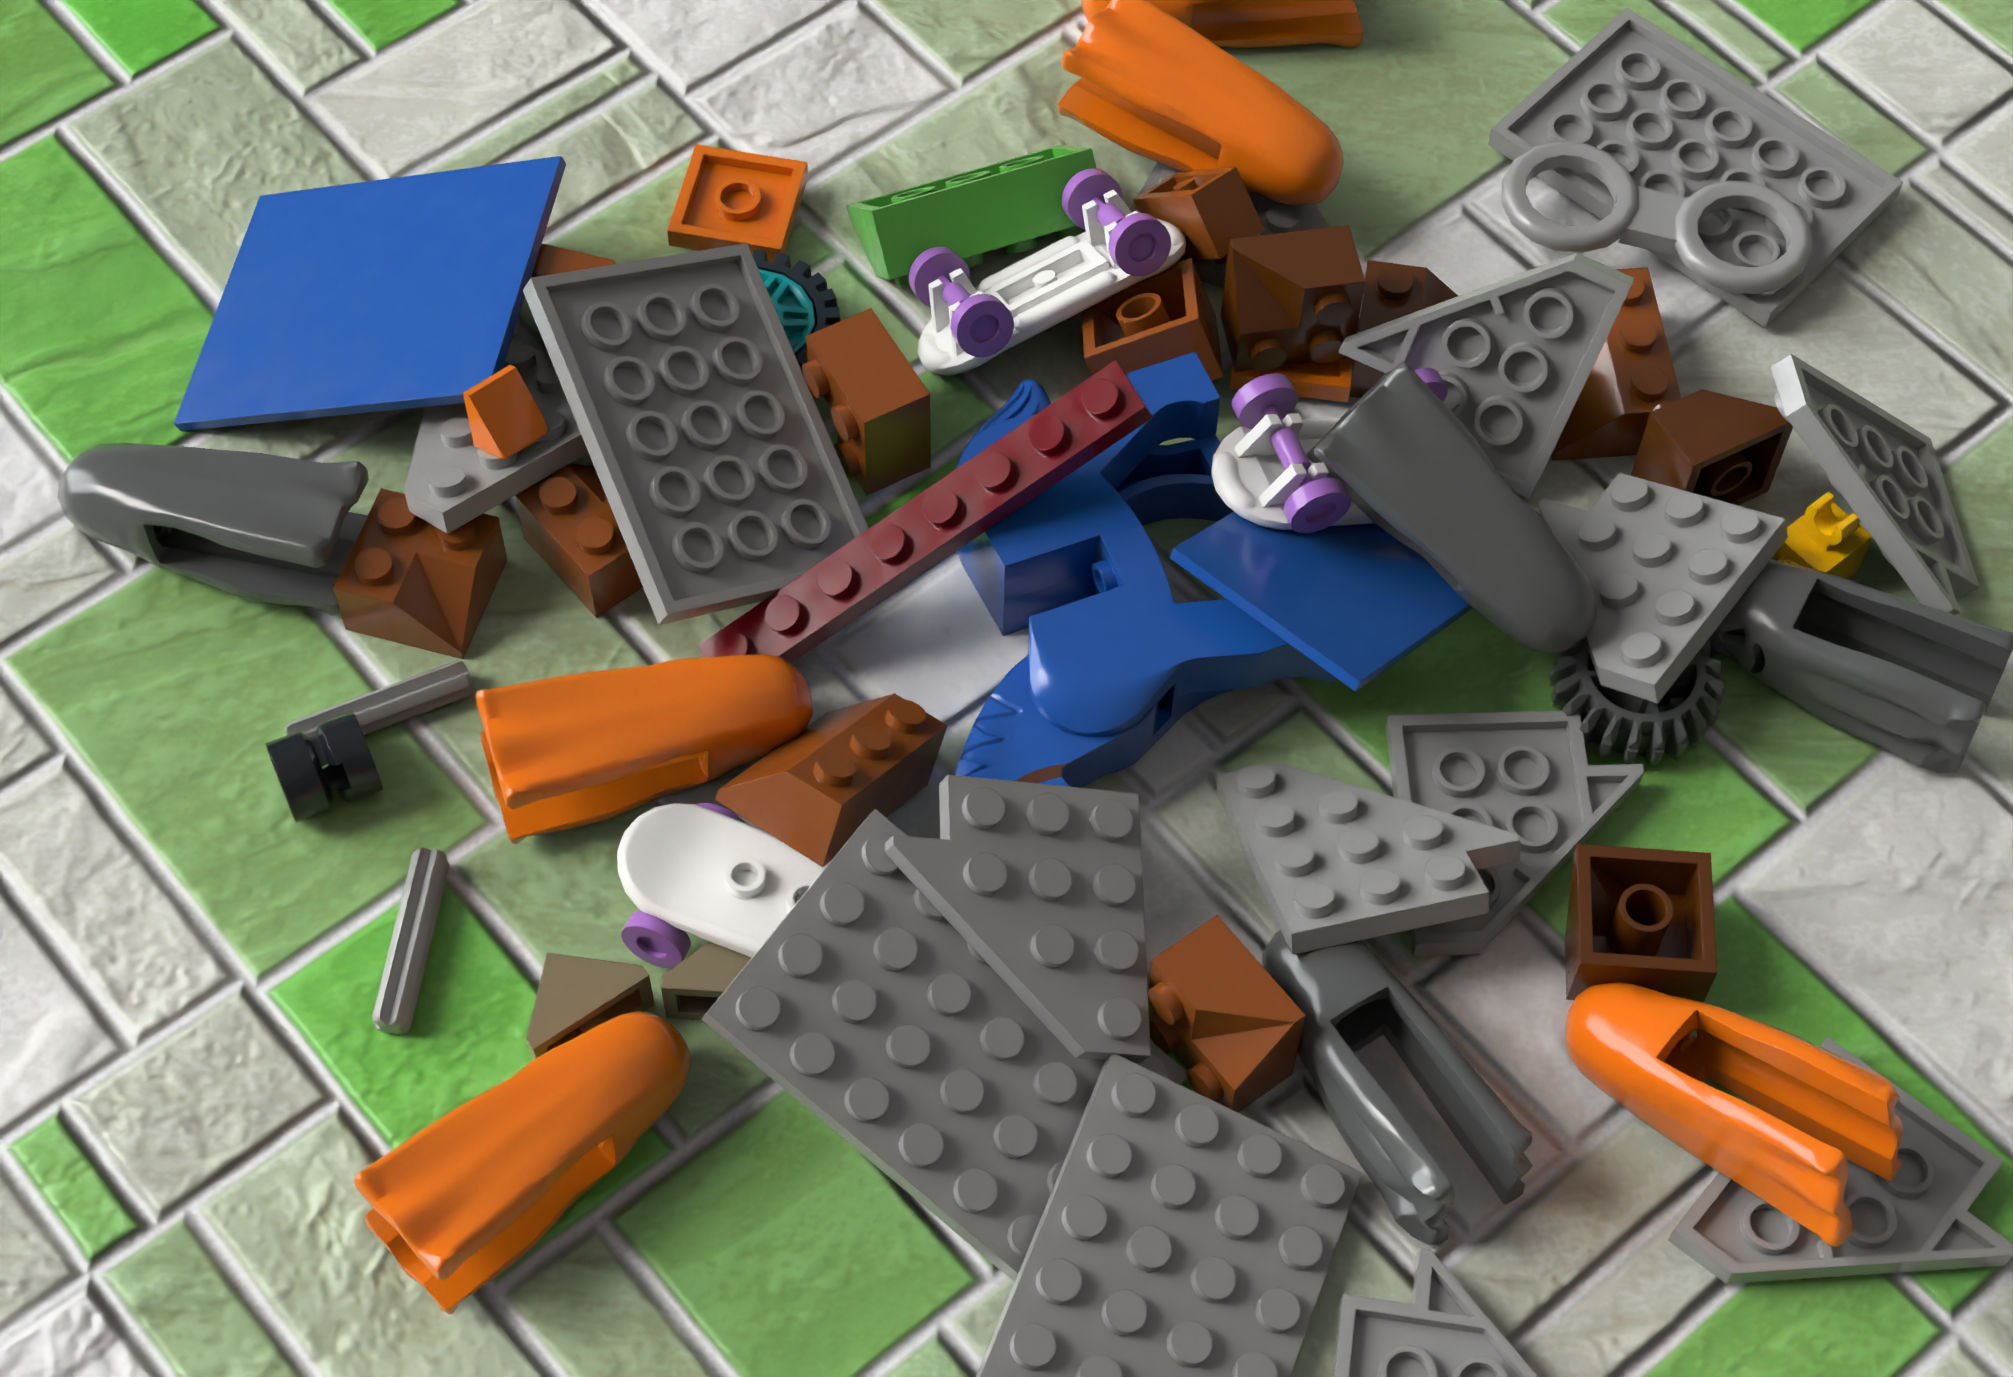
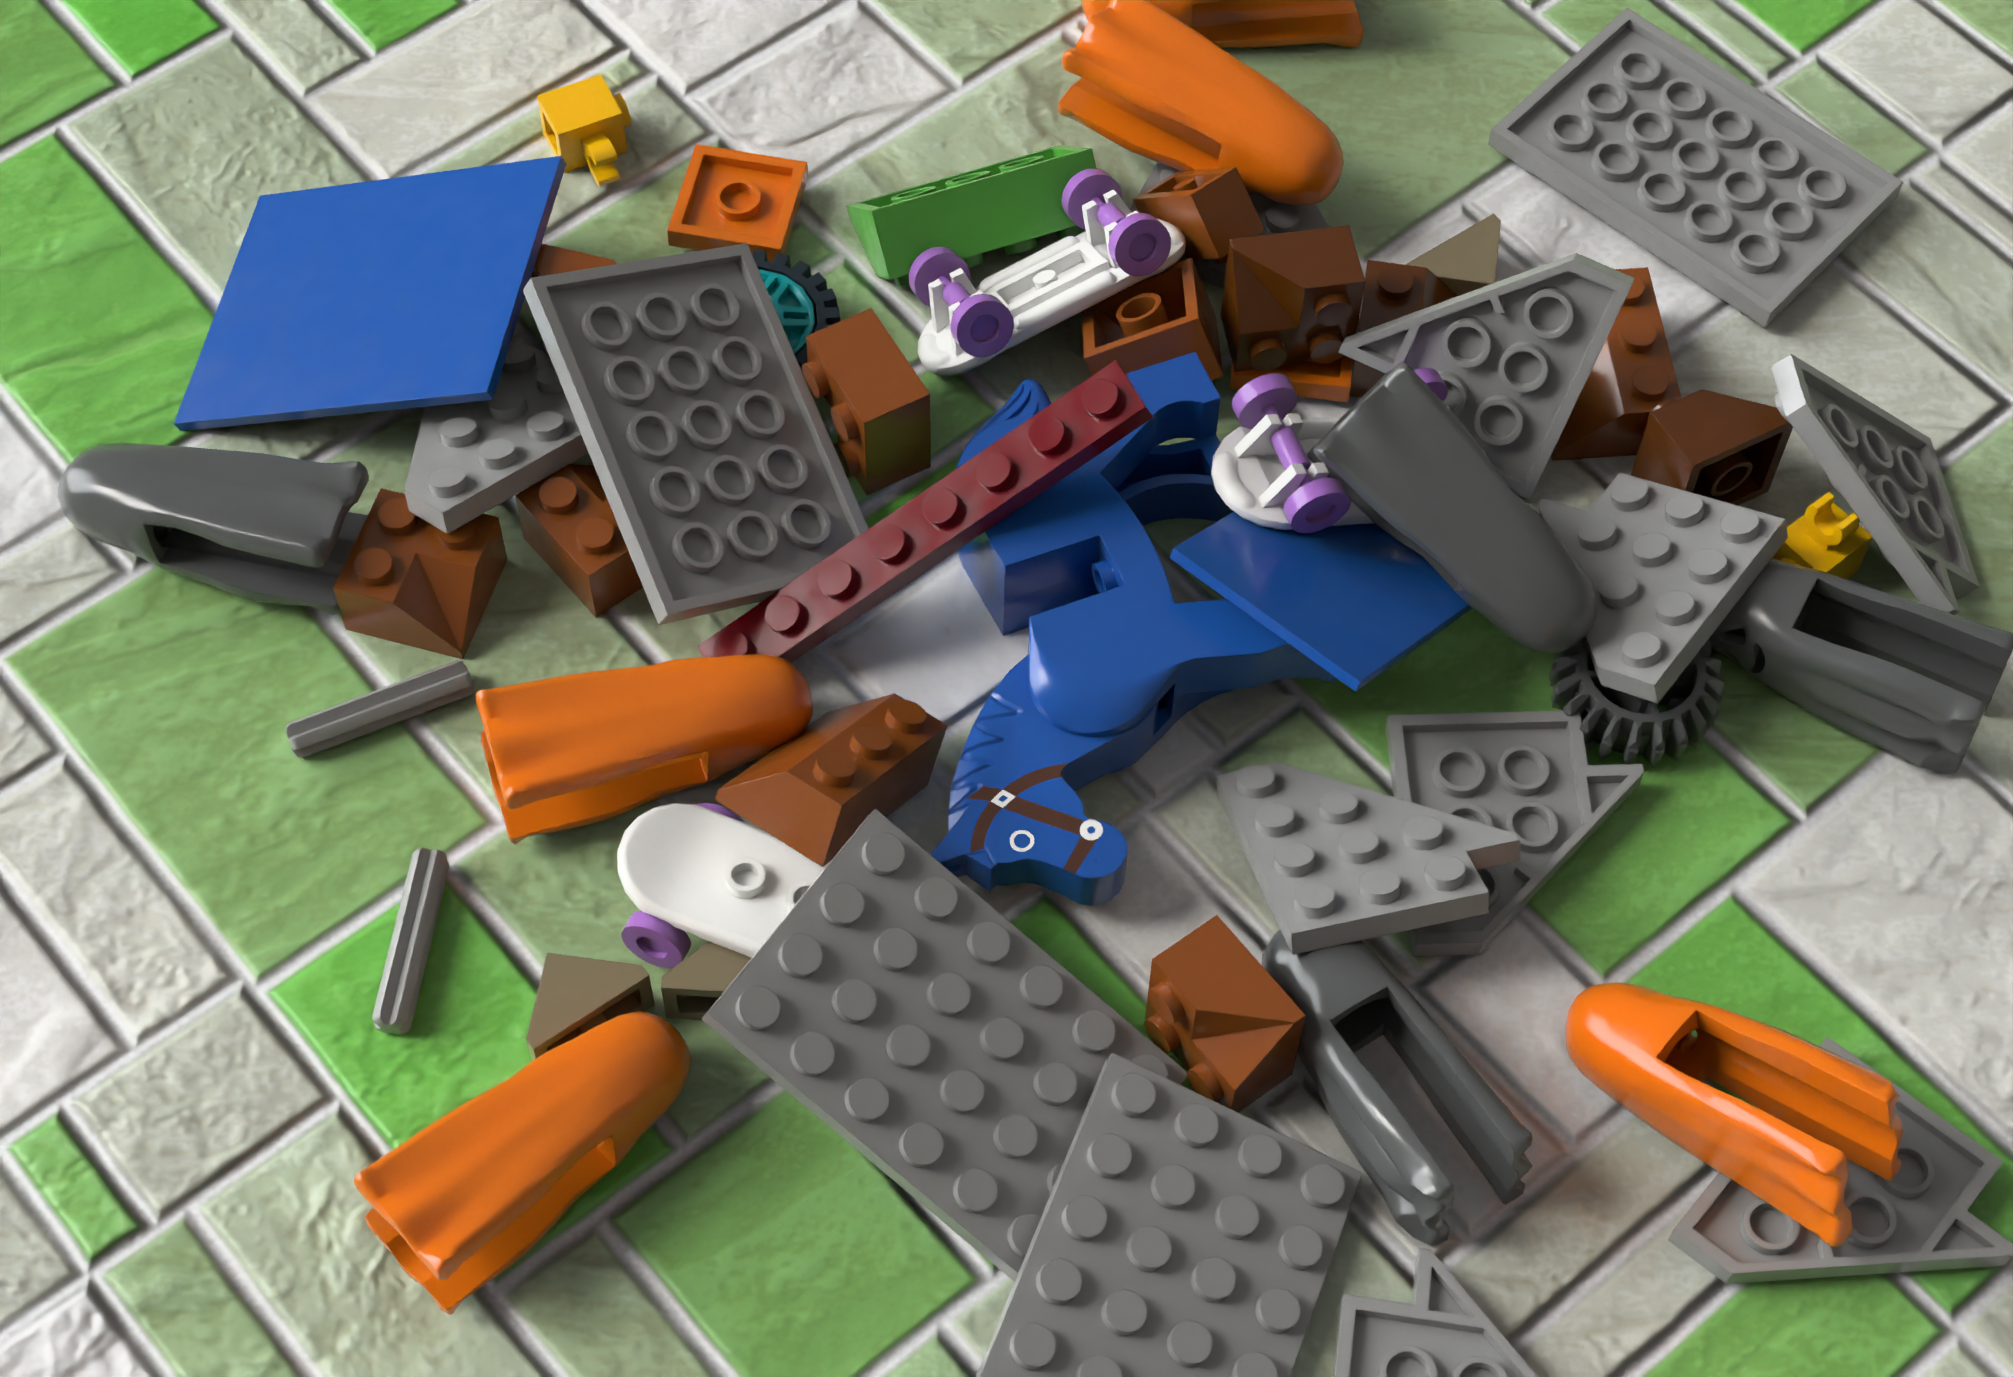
black wheel [265,711,383,823] -> none
orange slope [463,365,548,459] -> none
light grey wing [885,775,1151,1063] -> none
light grey bar [1502,141,1812,294] -> none
reddish brown slope [1565,844,1717,1003] -> none
none -> yellow brick [537,74,631,187]
none -> dark tan slope [1405,213,1501,296]

